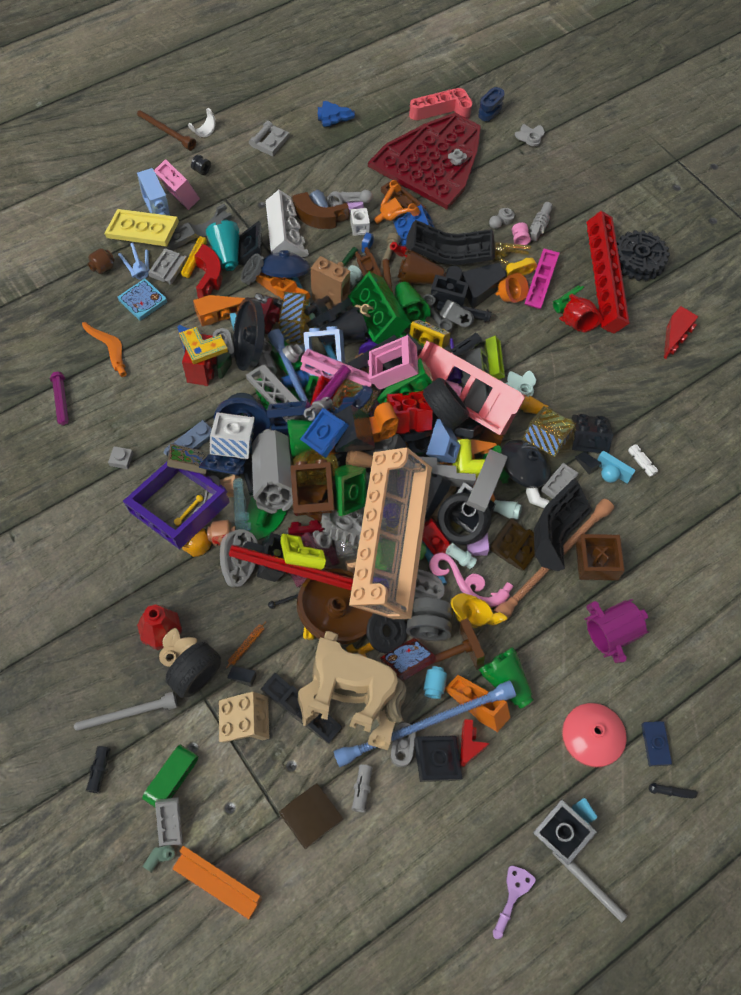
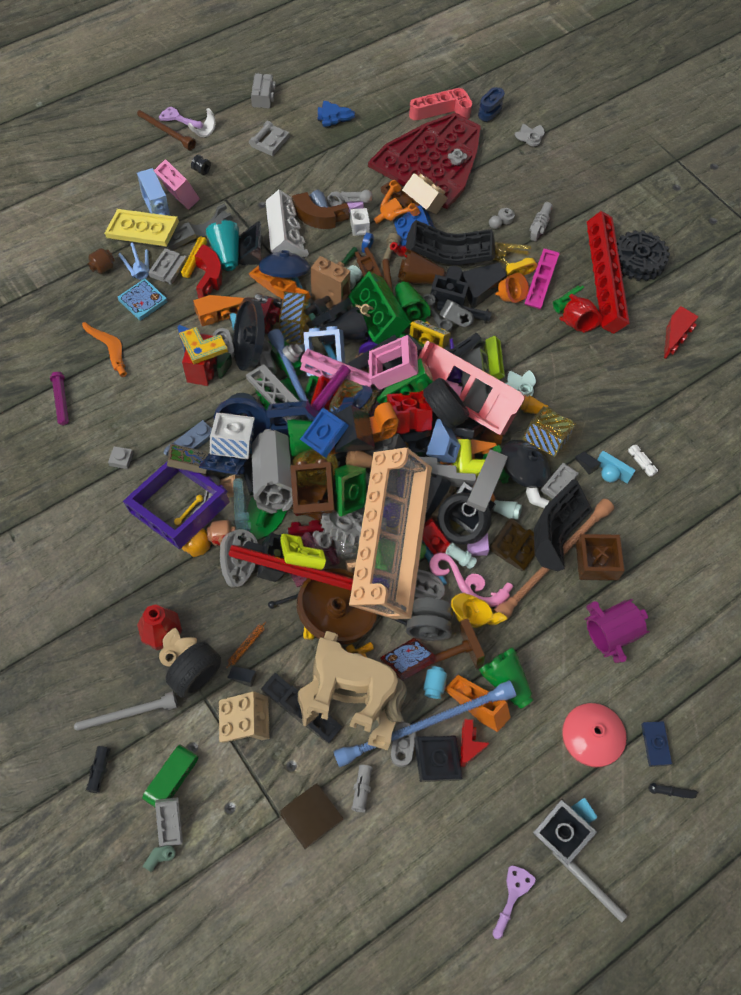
orange fence [172,846,262,920] -> none
dark grey wheel [241,254,264,285] -> none
blue cone [281,370,309,388] -> none
light grey pin [304,397,333,421] -> none
black wheel [366,608,407,654] -> none
bright pink wheel [512,223,531,246] -> none
black bracket [571,414,613,454] -> none
none -> lavender piece [159,107,203,129]
none -> light grey brick [251,74,276,108]
none -> brick [402,173,448,214]

